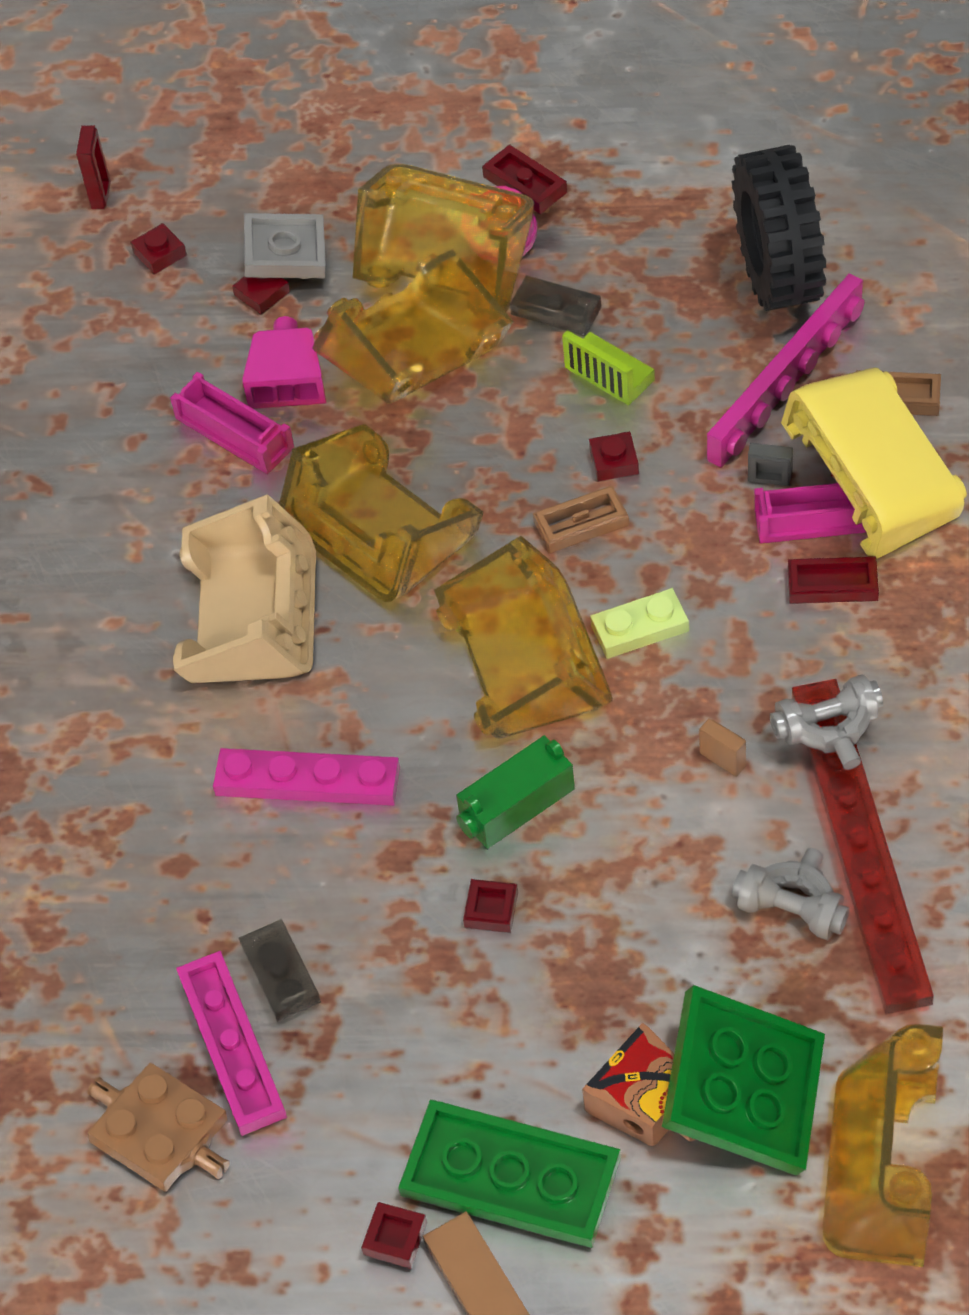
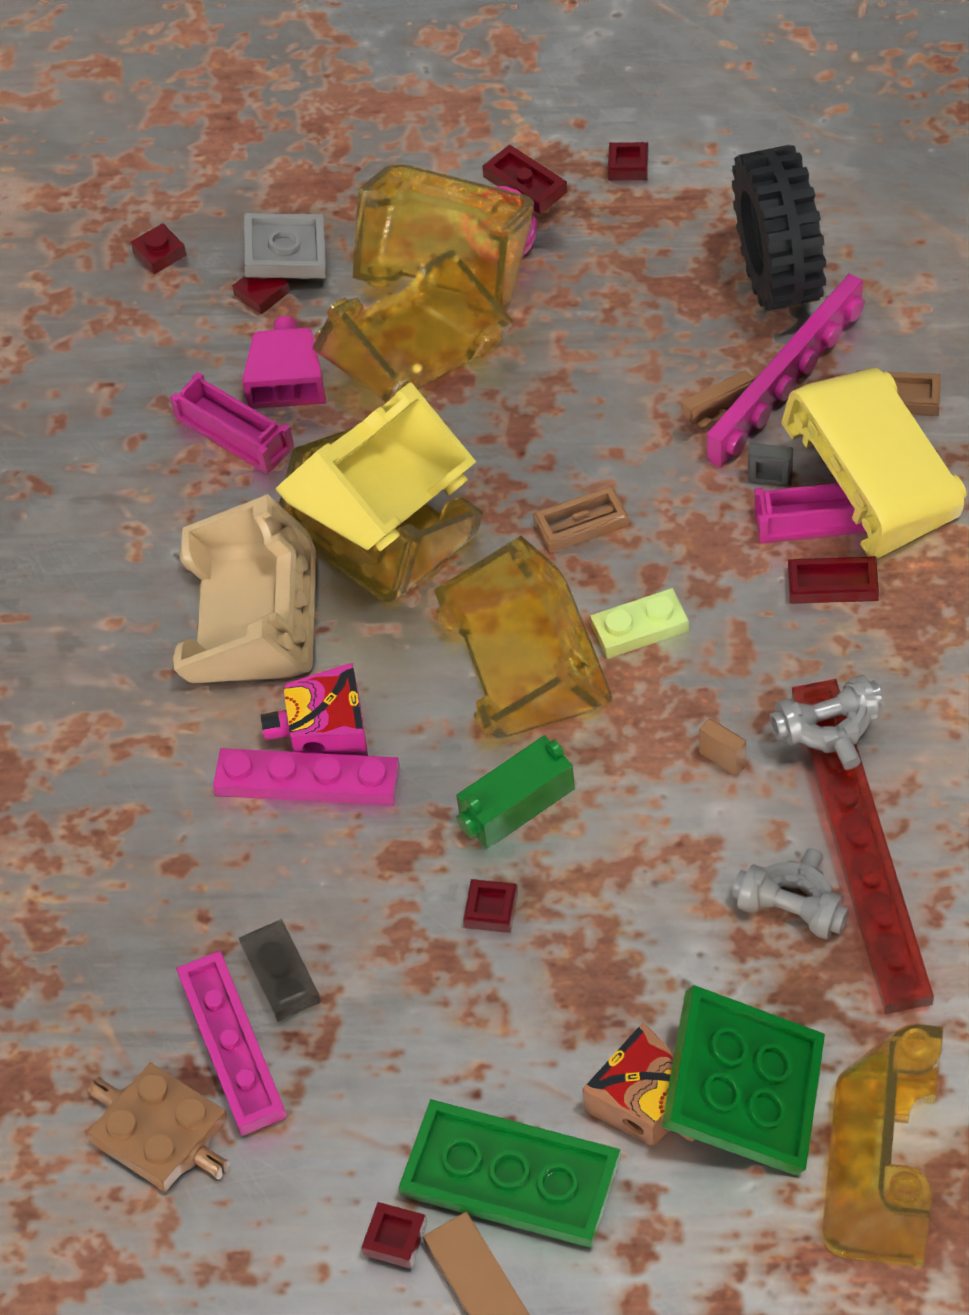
dark red tile [76,125,111,209] -> none
clear smoke plate [510,275,602,336] -> none
lime panel [562,330,655,405] -> none
dark red plate [589,431,639,482] -> none
none -> torso [261,663,368,756]
none -> light yellow windscreen [275,382,476,552]
none -> dark red tile [608,142,649,181]
none -> medium nougat tile [681,370,754,428]

